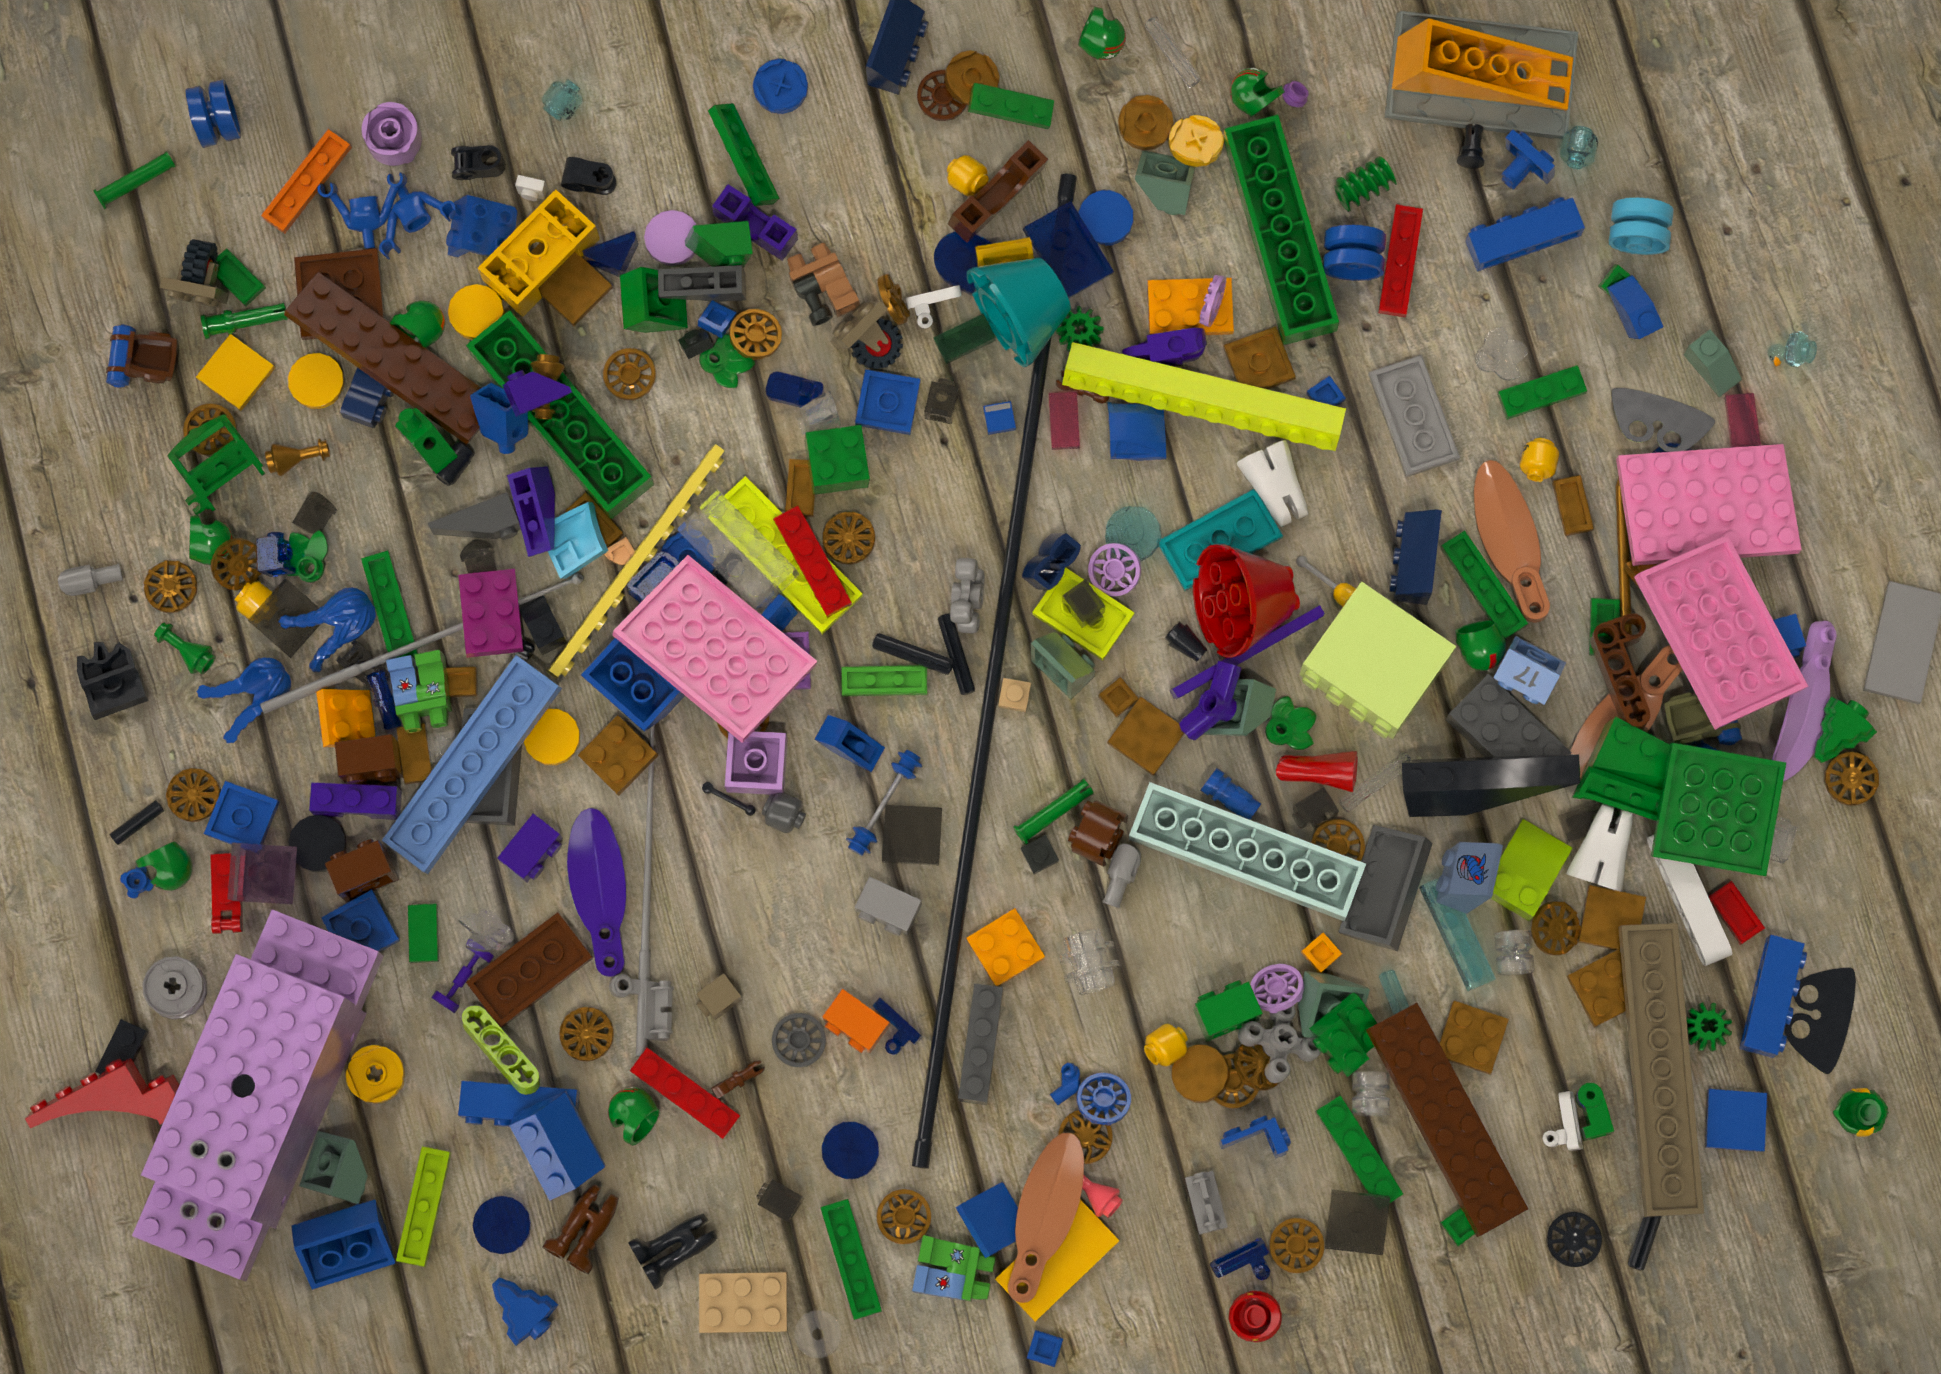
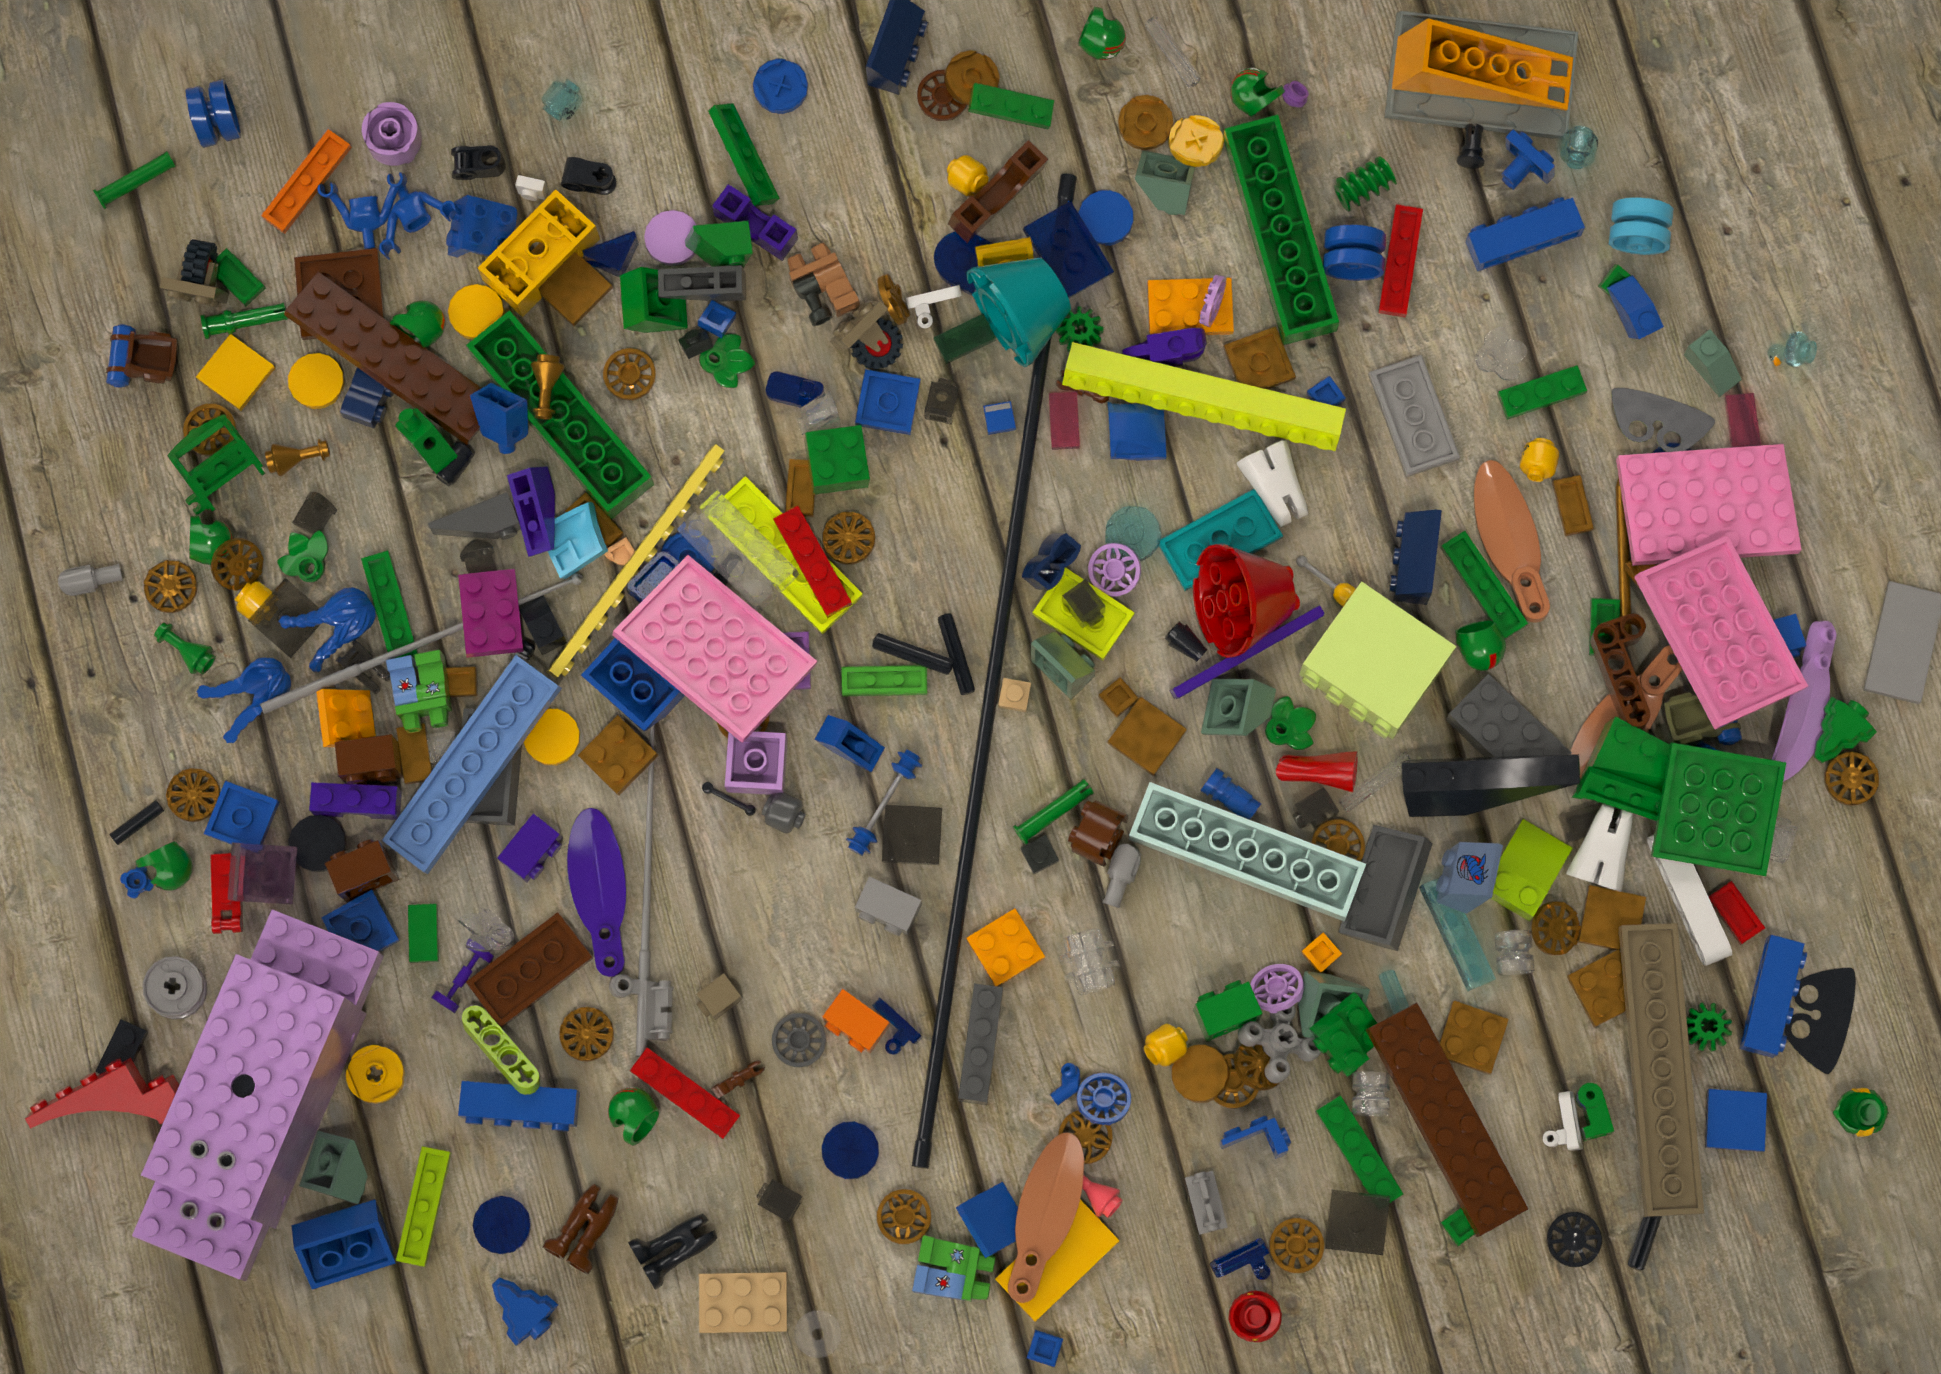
black plate [77,642,148,720] -> none
clear blue brick [257,532,296,577] -> none
clear blue pin [367,670,402,730] -> none
dark purple slope [502,370,572,417] -> none
blue slope [509,1091,606,1201] -> none
pearl gold wheel [729,309,782,360] -> none
blue plate [761,594,798,632] -> none
green plate [820,1199,882,1320] -> none
light grey gear [950,558,985,634] -> none
dark purple piece [1179,661,1242,740] -> none
medium blue brick [1493,636,1566,705] -> none

